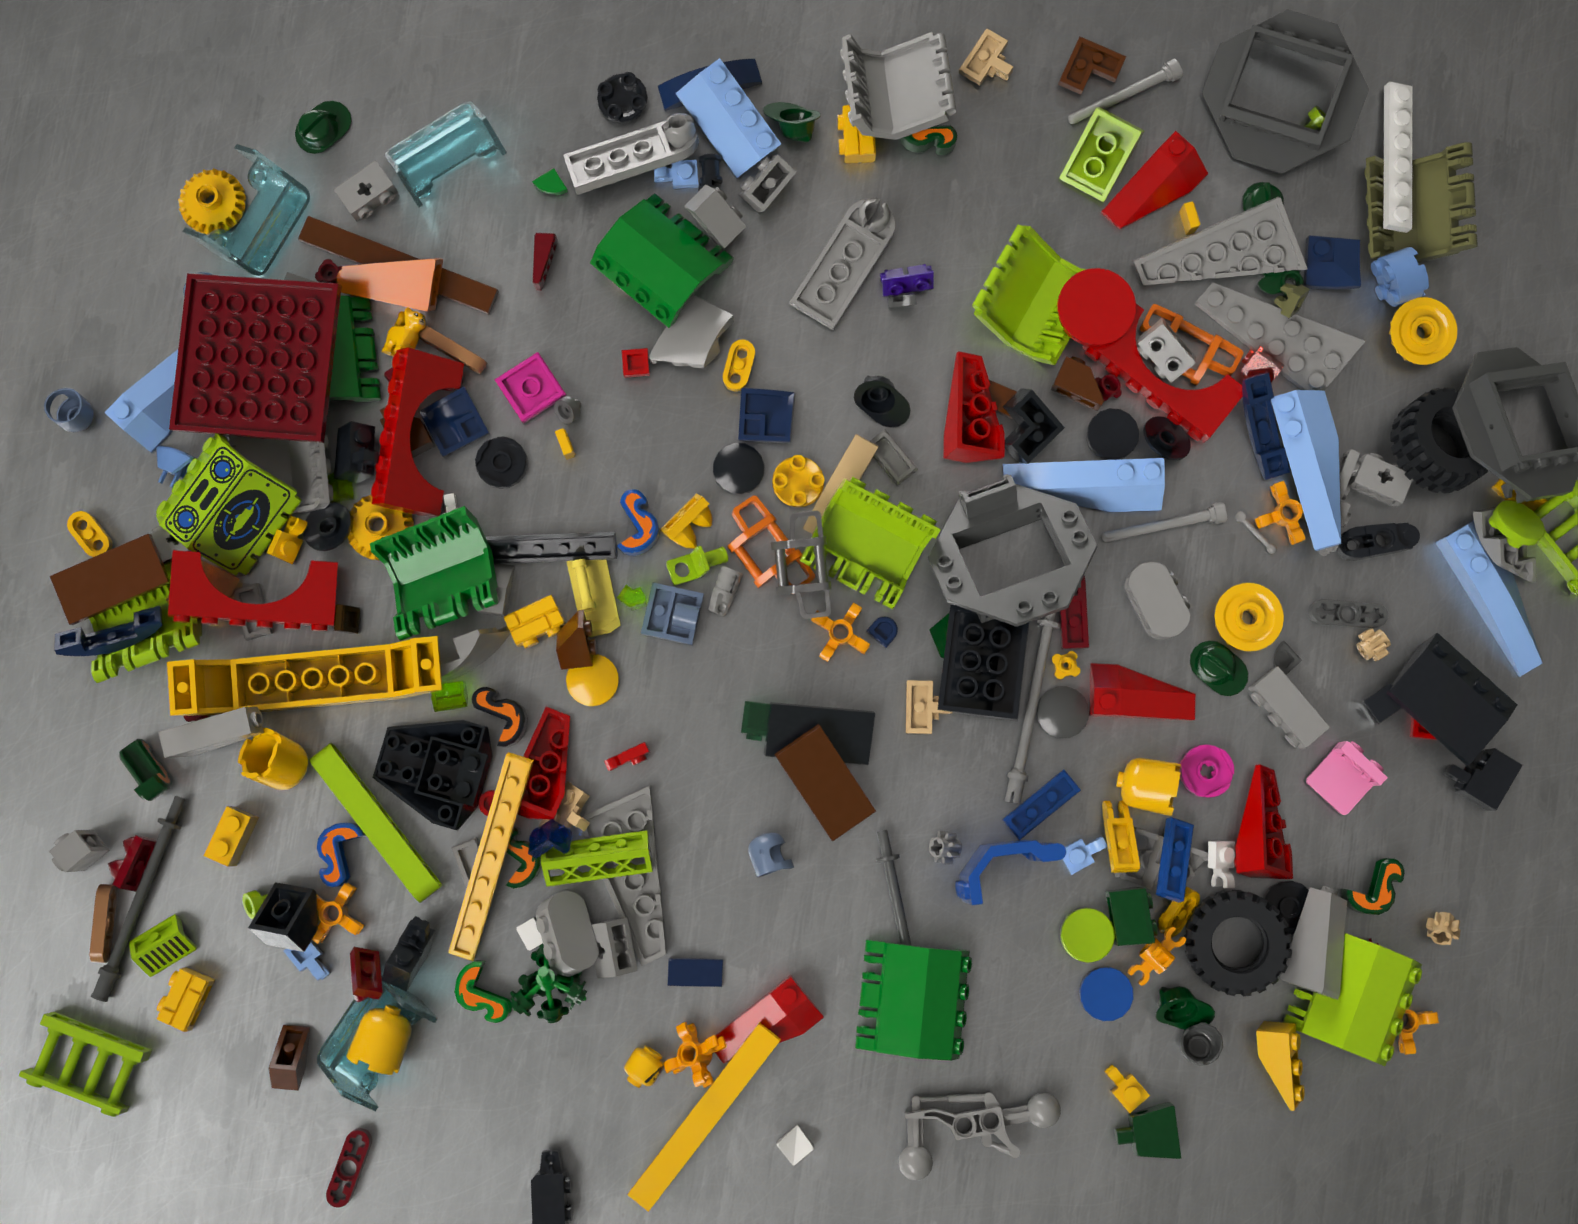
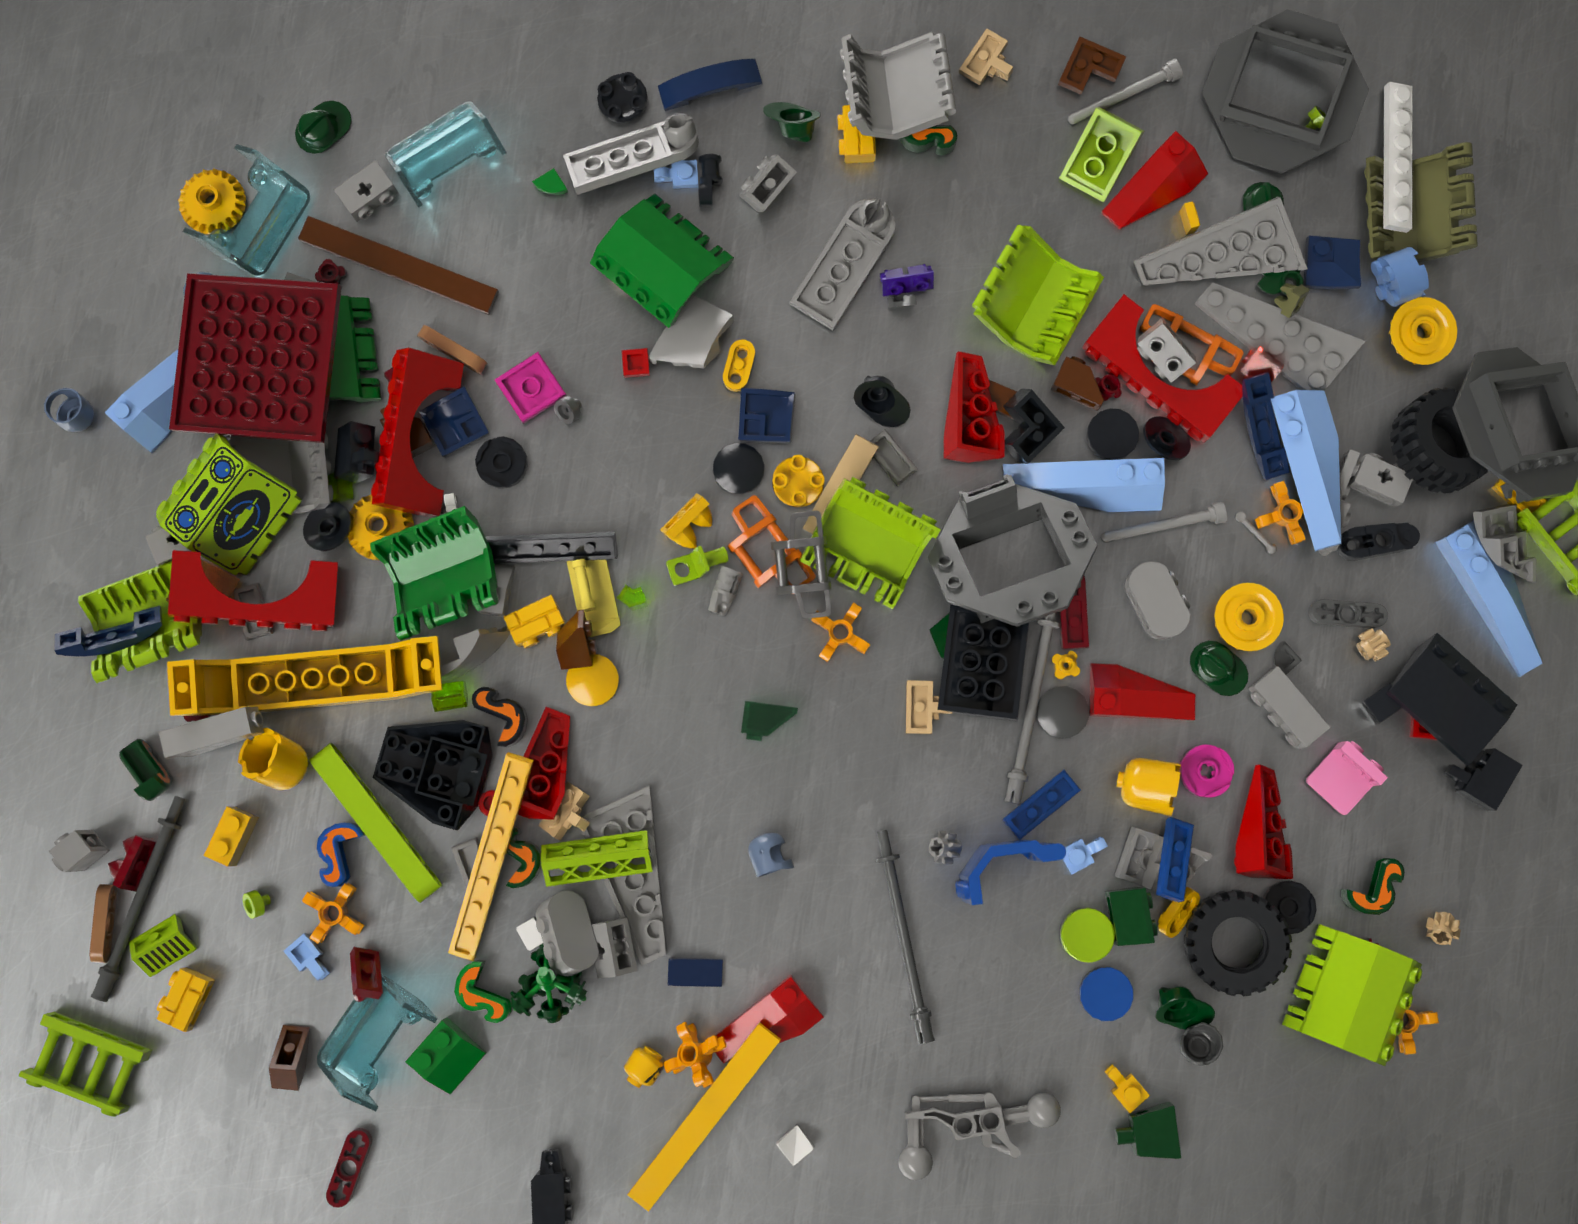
reddish brown tile [50,534,170,625] -> none
yellow plate [67,511,113,557] -> none
medium blue piece [156,446,198,488] -> none
black slope [248,882,318,952] -> none
yellow plate [267,515,307,564] -> none
dark brown tile [334,604,360,634] -> none
orange slope [337,258,443,312] -> none
yellow cylinder [346,1005,412,1075] -> none
yellow animal [381,307,426,357] -> none
black hinge [382,916,435,992] -> none
clear blue bracket [528,819,572,858] -> none
dark red slope [533,233,558,291] -> none
yellow tile [555,428,576,460] -> none
red plate [604,742,651,771] -> none
blue animal [617,489,660,556] -> none
sand blue plate [641,582,704,646] -> none
light blue slope [676,58,781,178] -> none
light grey brick [684,184,746,248] -> none
black tile [764,702,875,765] -> none
reddish brown tile [774,724,876,842] -> none
green hinge [855,940,972,1061] -> none
dark blue tile [866,616,898,649] -> none
red tile [1057,268,1136,347] -> none
yellow hinge [1102,800,1140,873] -> none
light orange pin [1127,926,1186,986] -> none
white plate [1208,841,1235,888] -> none
yellow slope [1256,1021,1305,1111] -> none
light grey slope [1279,886,1347,1000] -> none
lime tile [1489,500,1545,548] -> none
none -> green slope [405,1017,487,1094]

